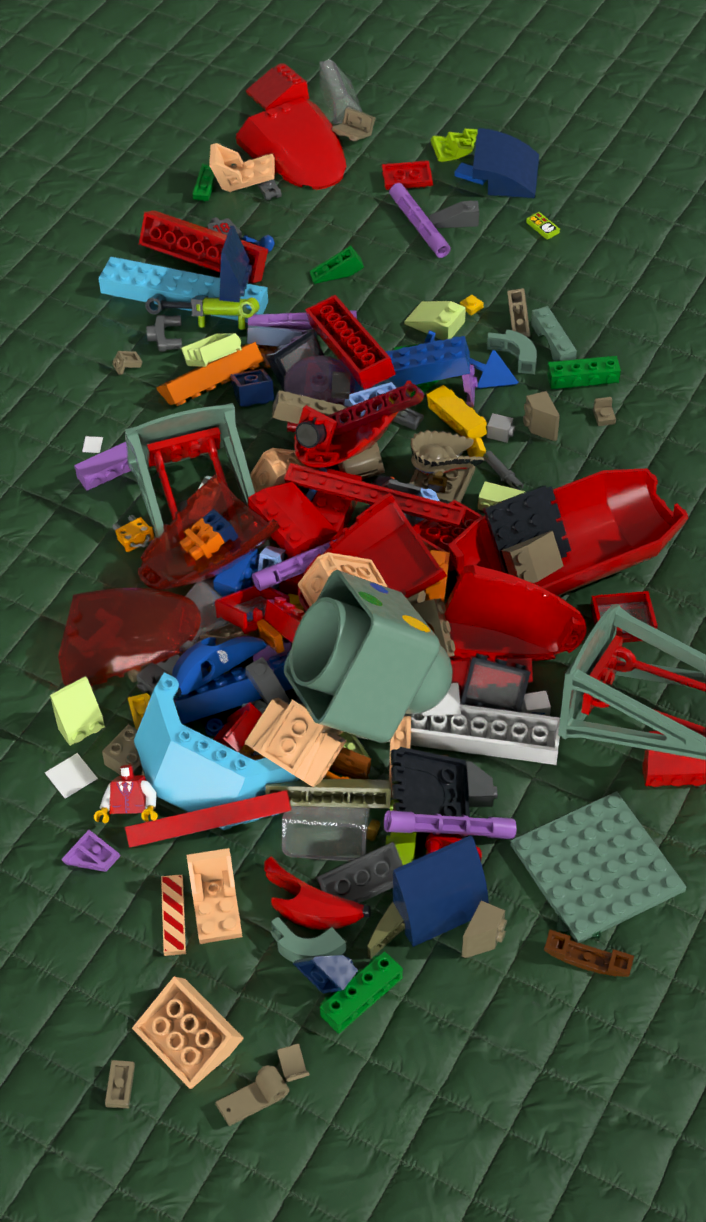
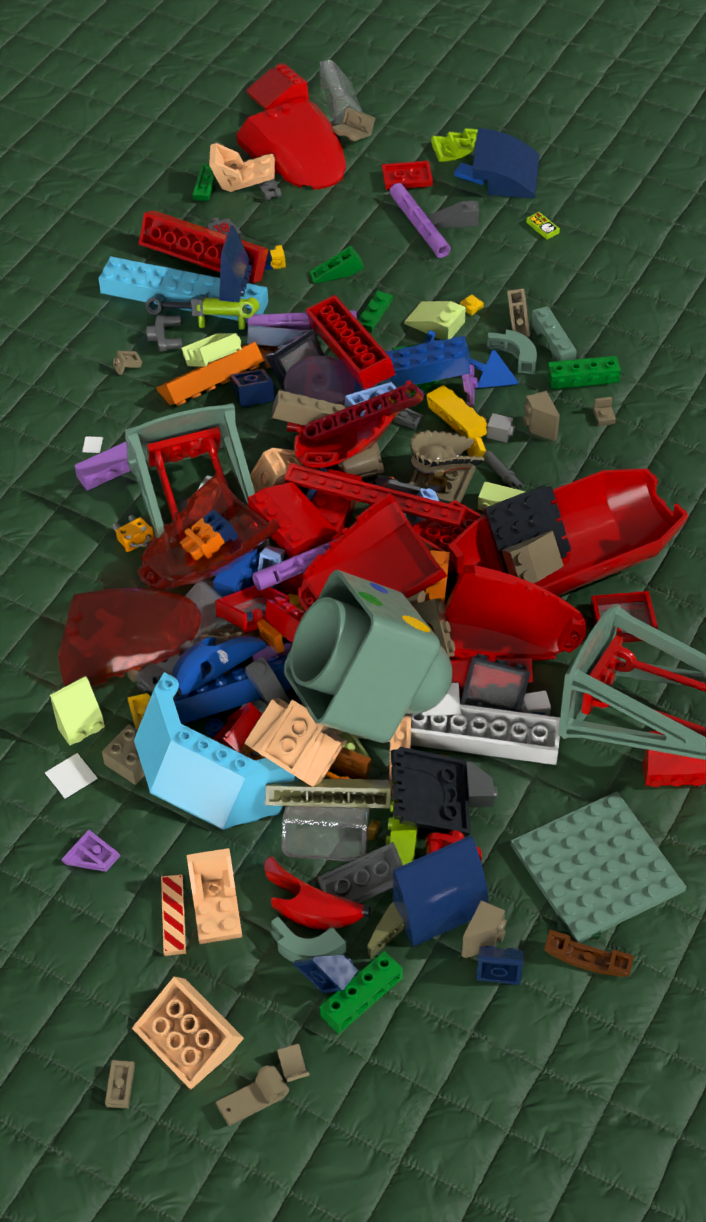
torso [94,765,158,823] -> none
red tile [125,790,292,847] -> none
blue piece [242,235,275,254] -> none
piece [294,405,337,452] -> none
light nougat bracket [298,552,387,607] -> none
clear smoke tile [331,372,350,399] -> none
medium lavender piece [384,810,516,839] -> none
none -> yellow leg [264,245,286,270]
none -> green plate [358,291,393,332]
none -> dark blue slope [476,946,523,985]

